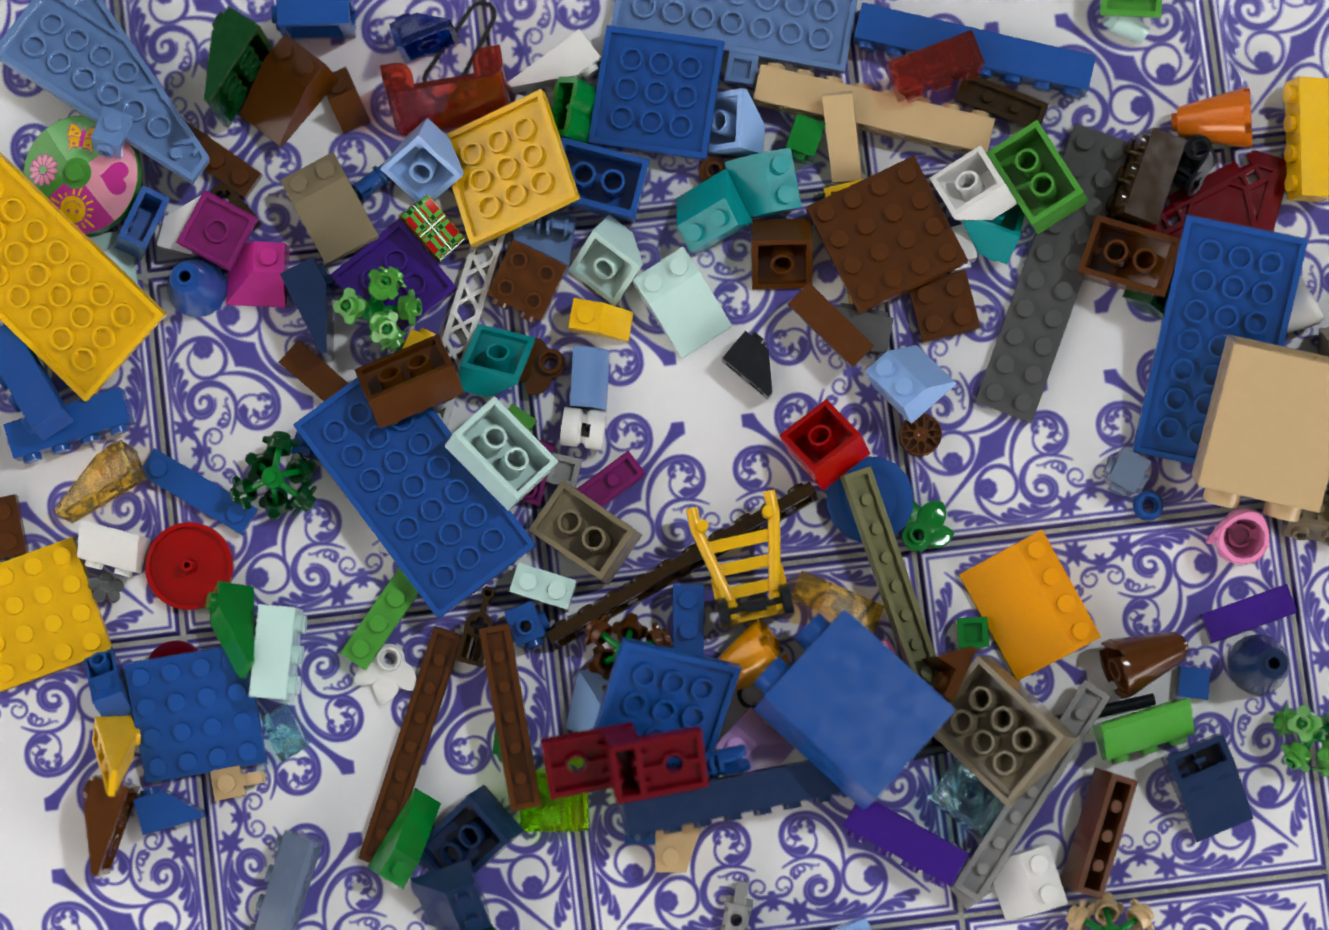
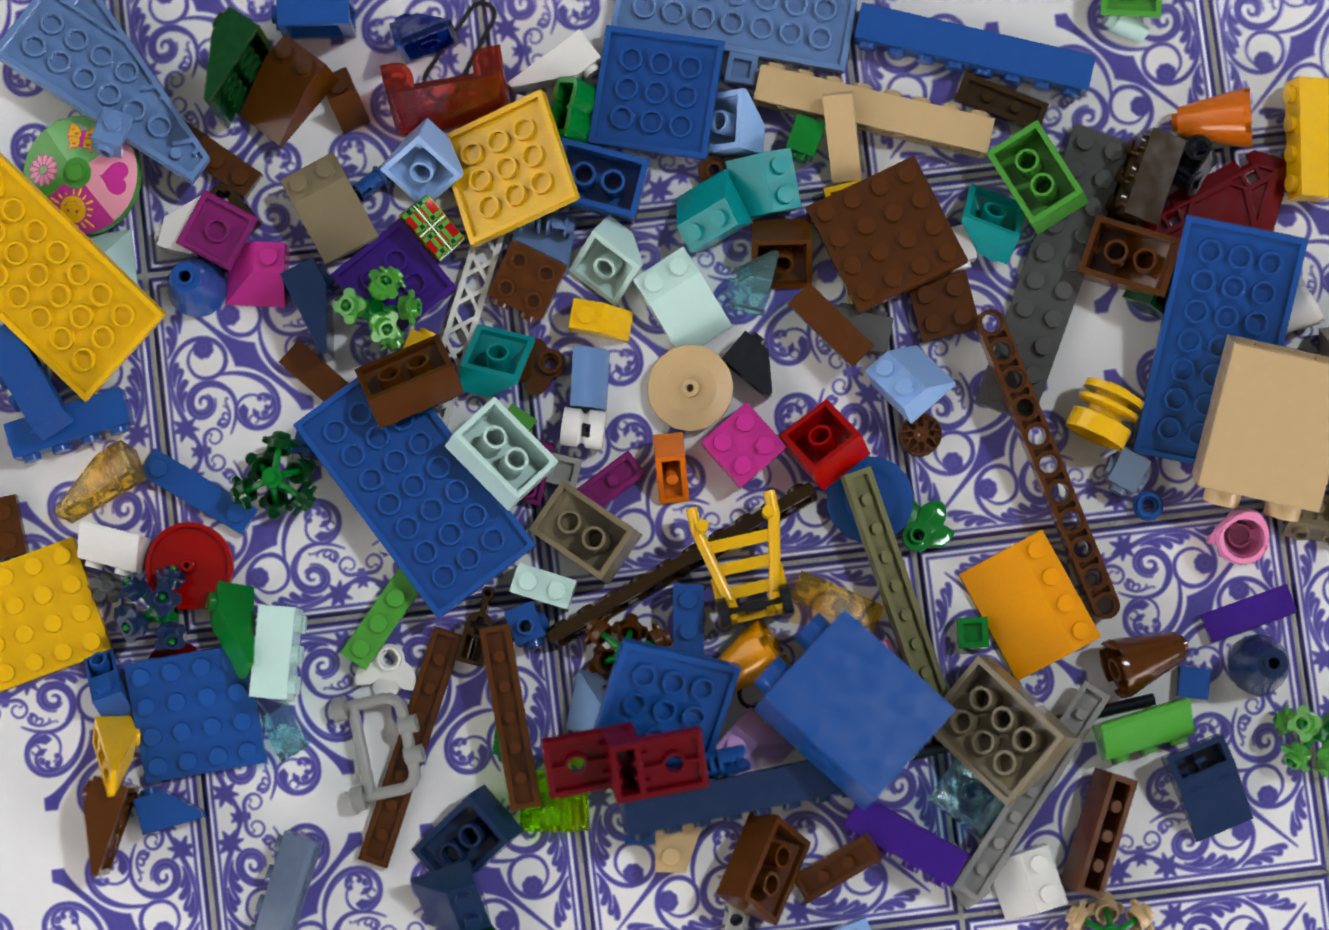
blue brick [114,185,170,260] -> none
tan plate [210,765,266,801] -> none
green slope [367,788,441,889] -> none
clear red brick [885,30,985,103] -> none
reddish brown slope [922,646,976,702] -> none
white slope [930,145,1018,220] -> none
none -> dark blue plant [113,565,187,651]
none -> light grey bar [331,693,426,812]
none -> tan piece [647,344,734,432]
none -> orange slope [653,432,690,504]
none -> dark pink brick [701,401,787,490]
none -> reddish brown slope [716,811,811,926]
none -> clear light blue slope [726,250,779,316]
none -> reddish brown tile [795,831,884,903]
none -> reddish brown beam [974,309,1120,619]
none -> yellow wheel [1065,377,1144,451]

